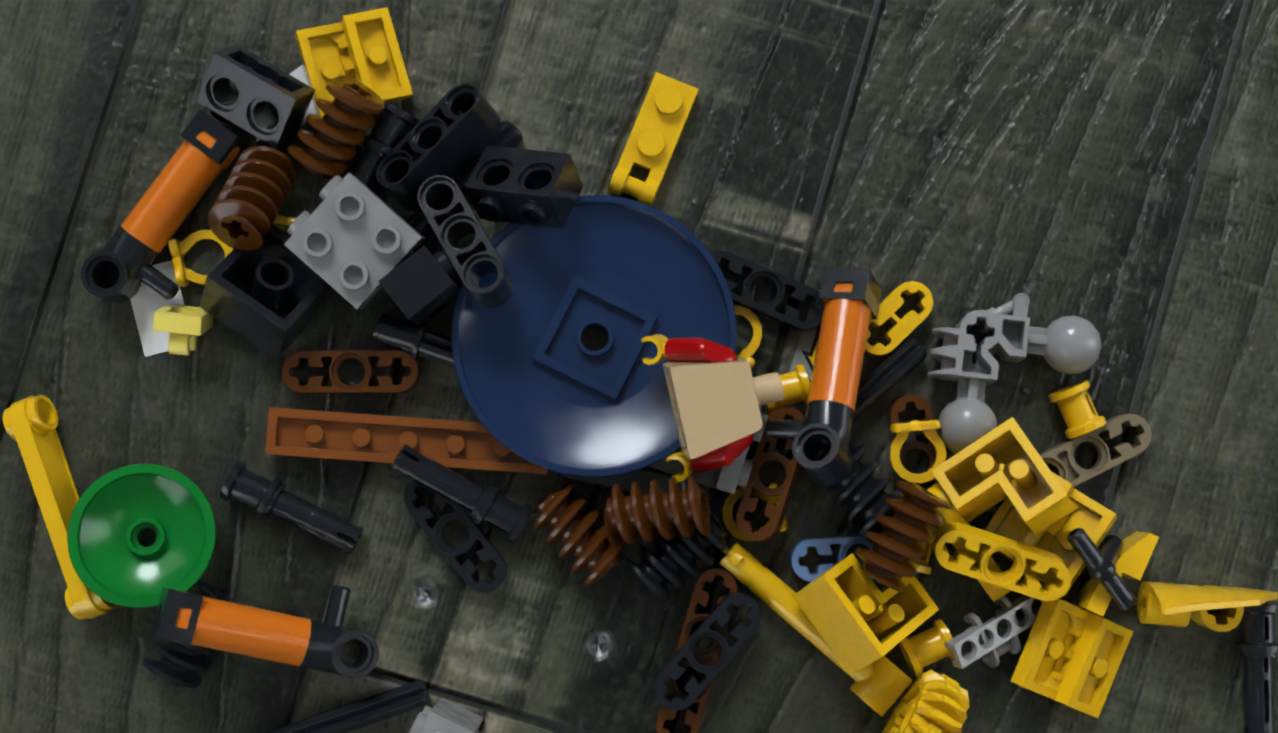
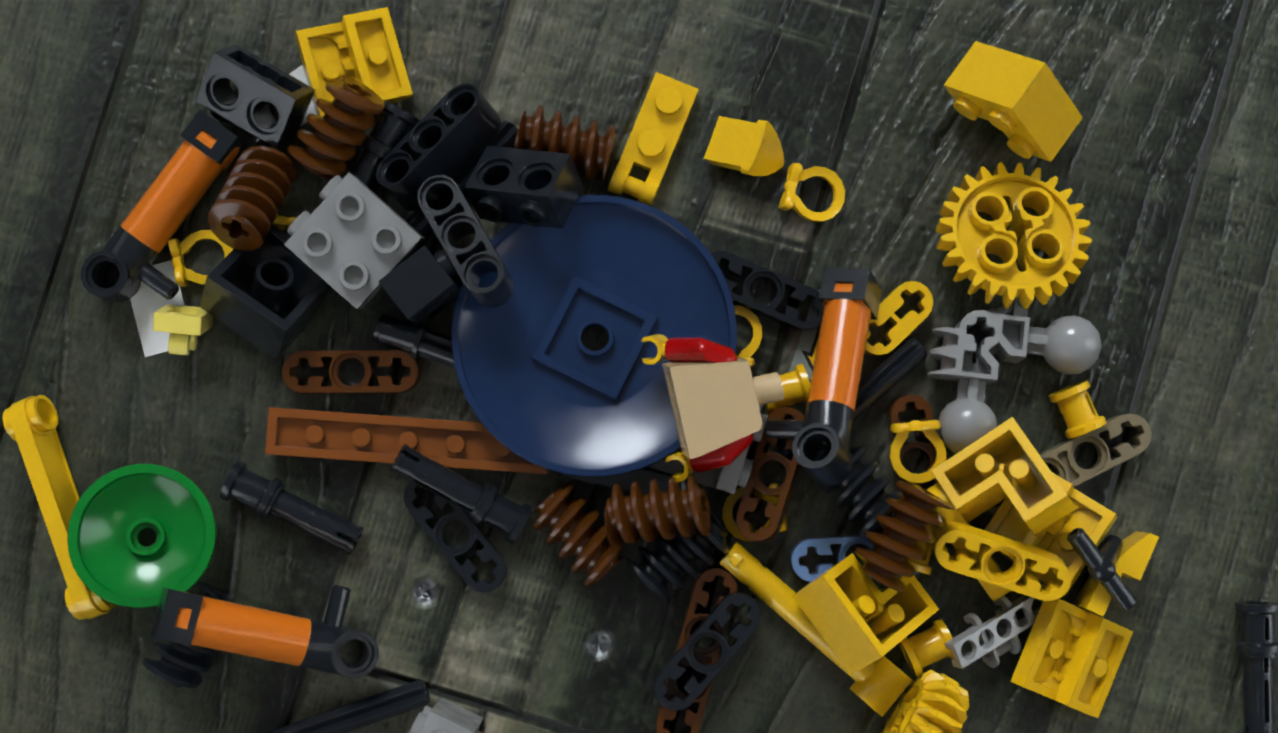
yellow panel [1137,581,1278,632] -> none
none -> reddish brown piece [514,105,616,182]
none -> yellow tile [704,116,784,177]
none -> yellow piece [778,163,845,222]
none -> yellow gear [935,162,1092,309]
none -> yellow brick [943,41,1083,162]

